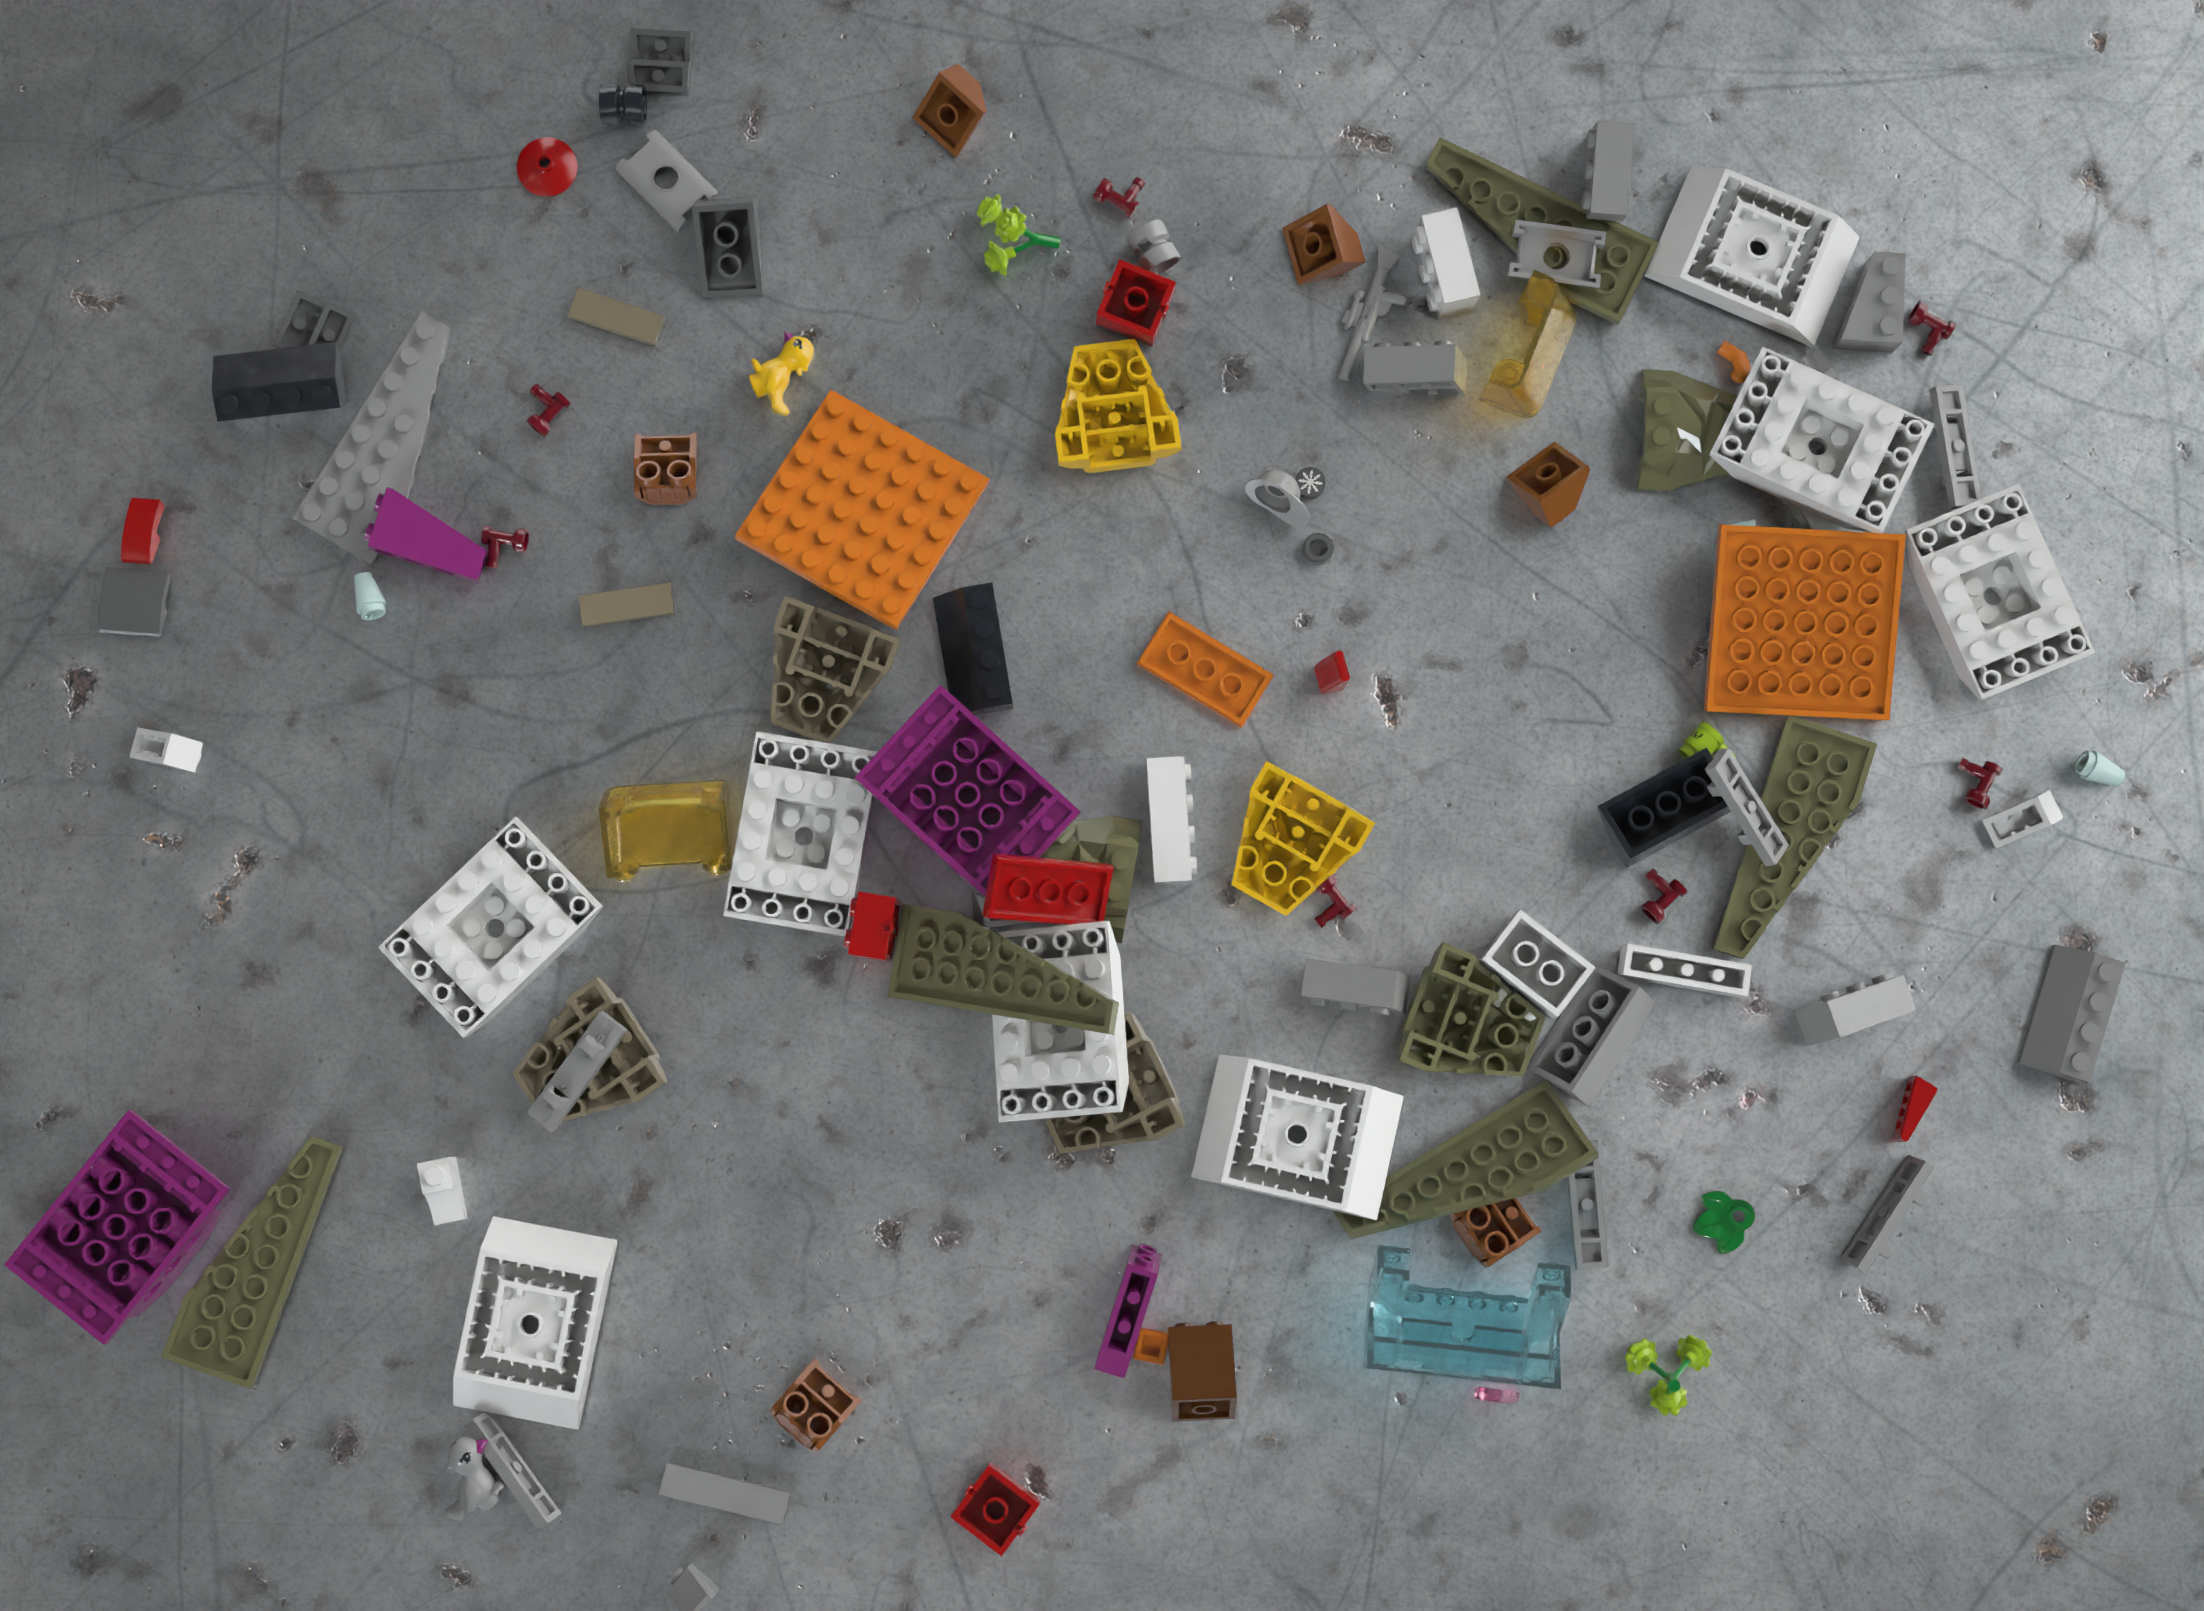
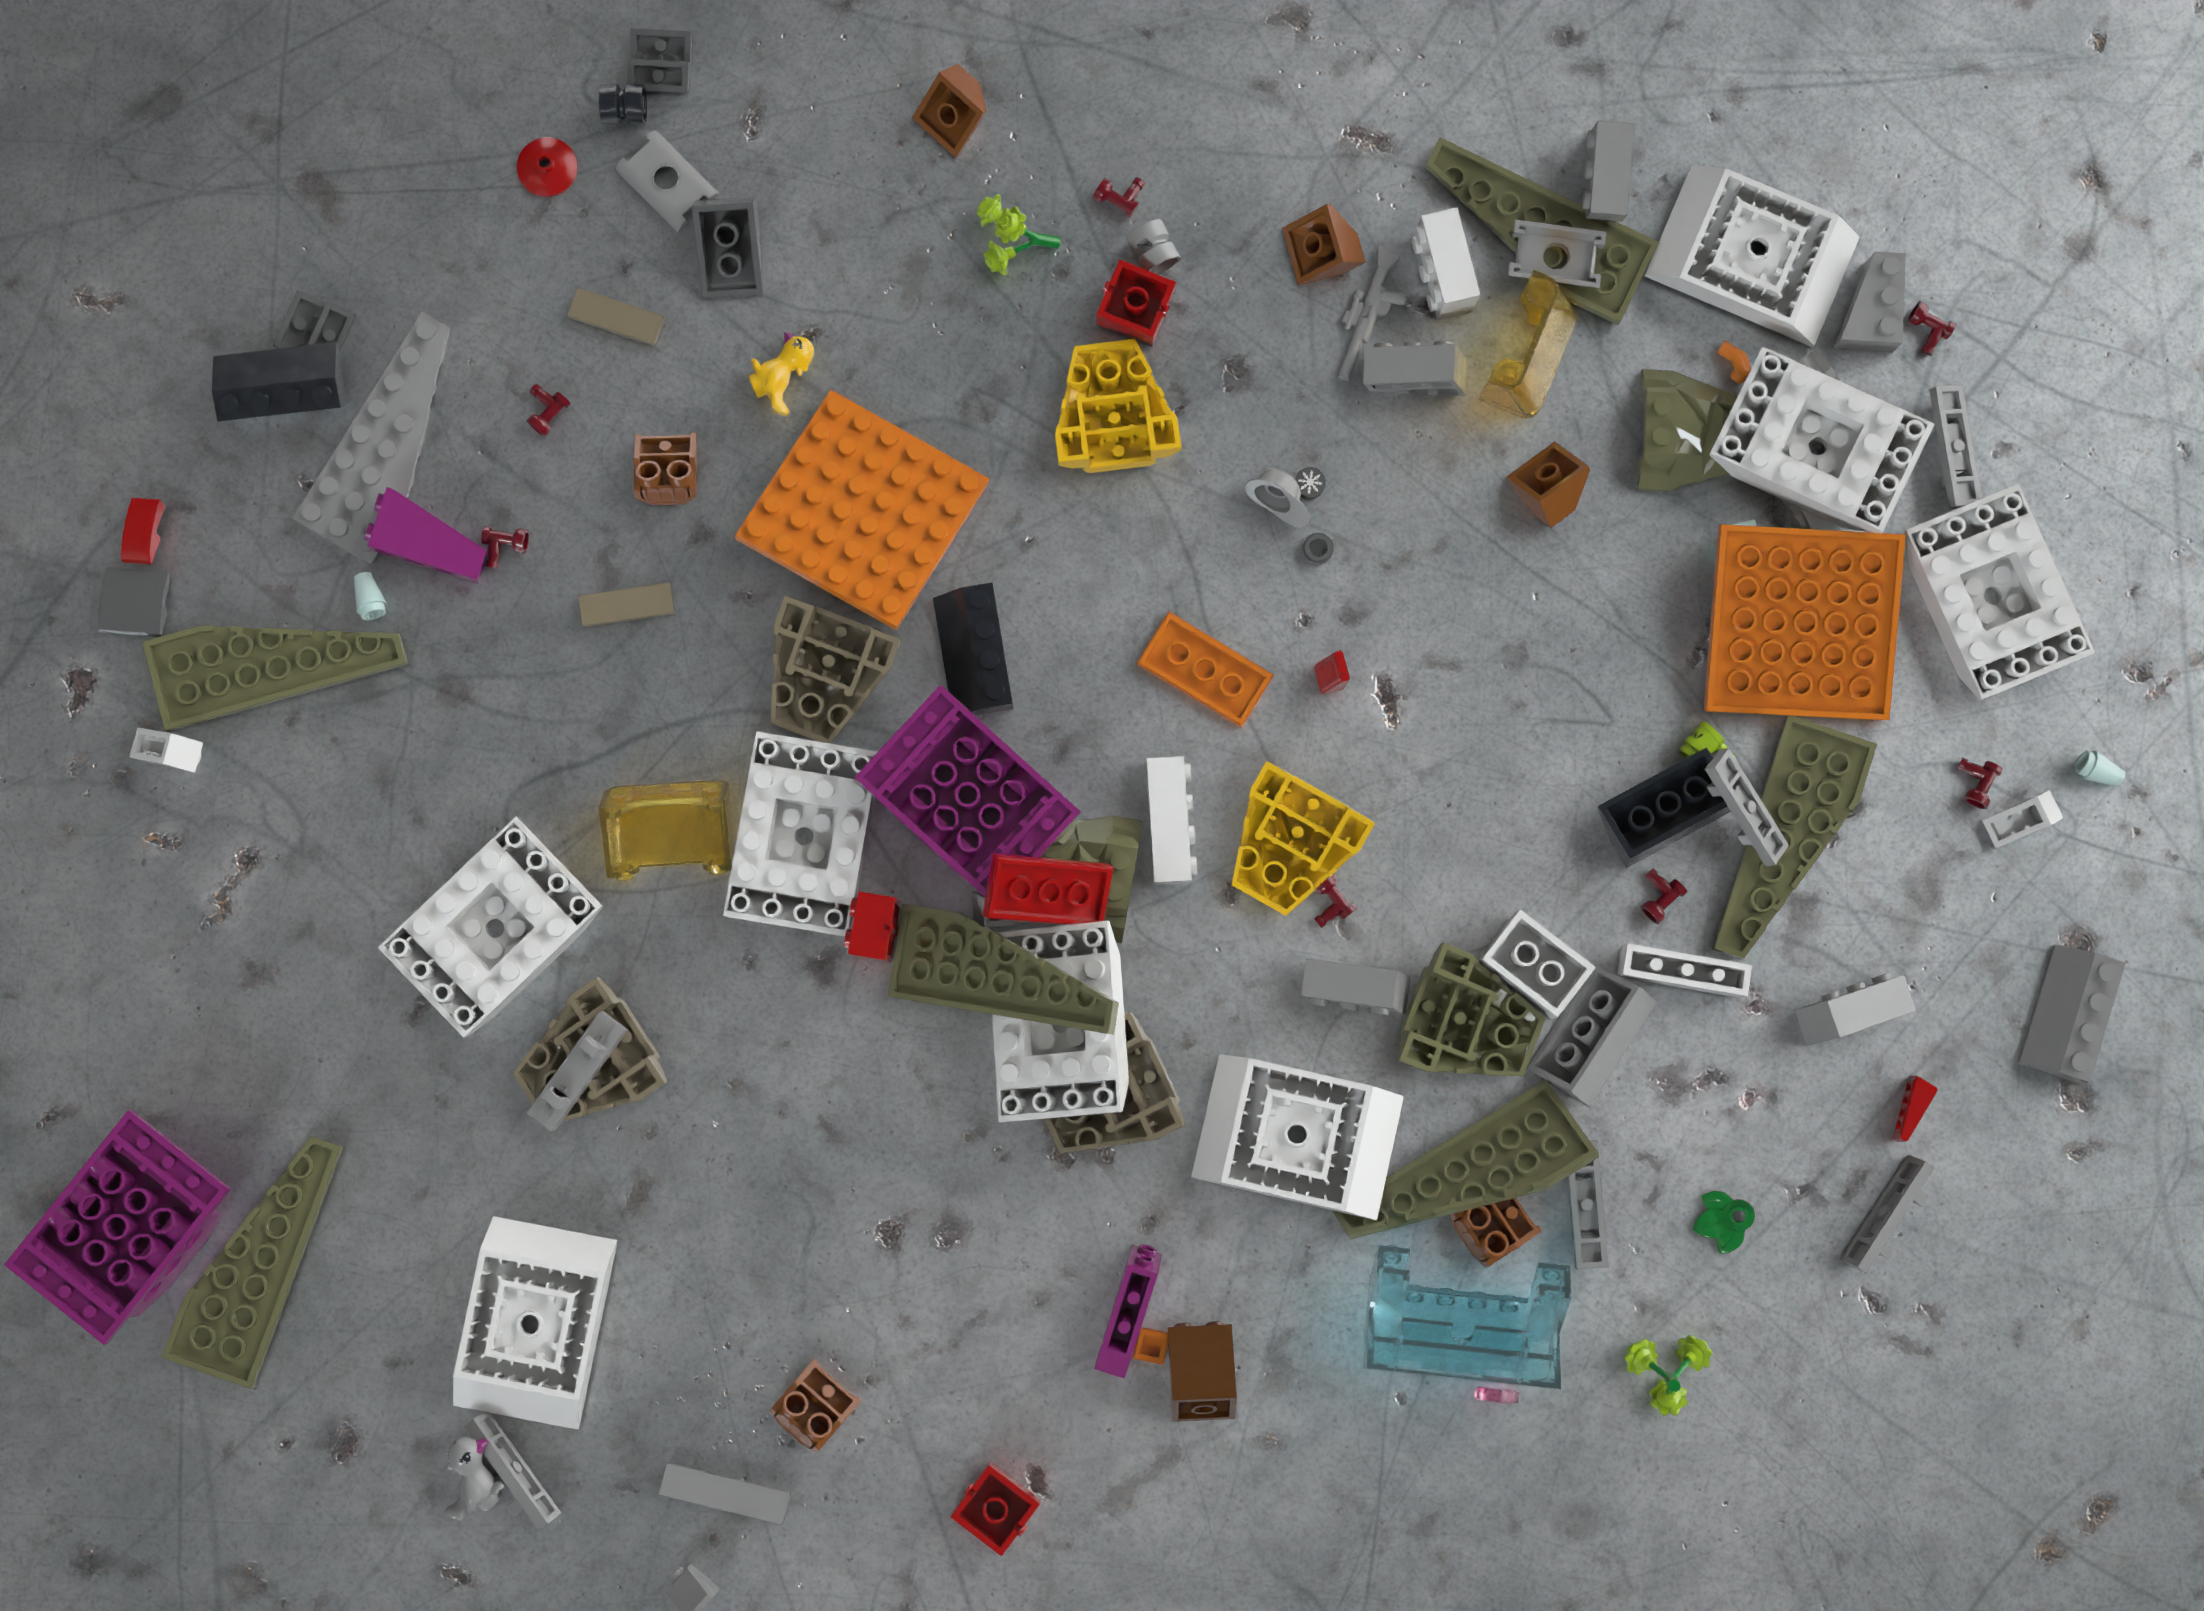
white arch [417,1157,468,1225] -> none
none -> olive wing [142,625,409,732]

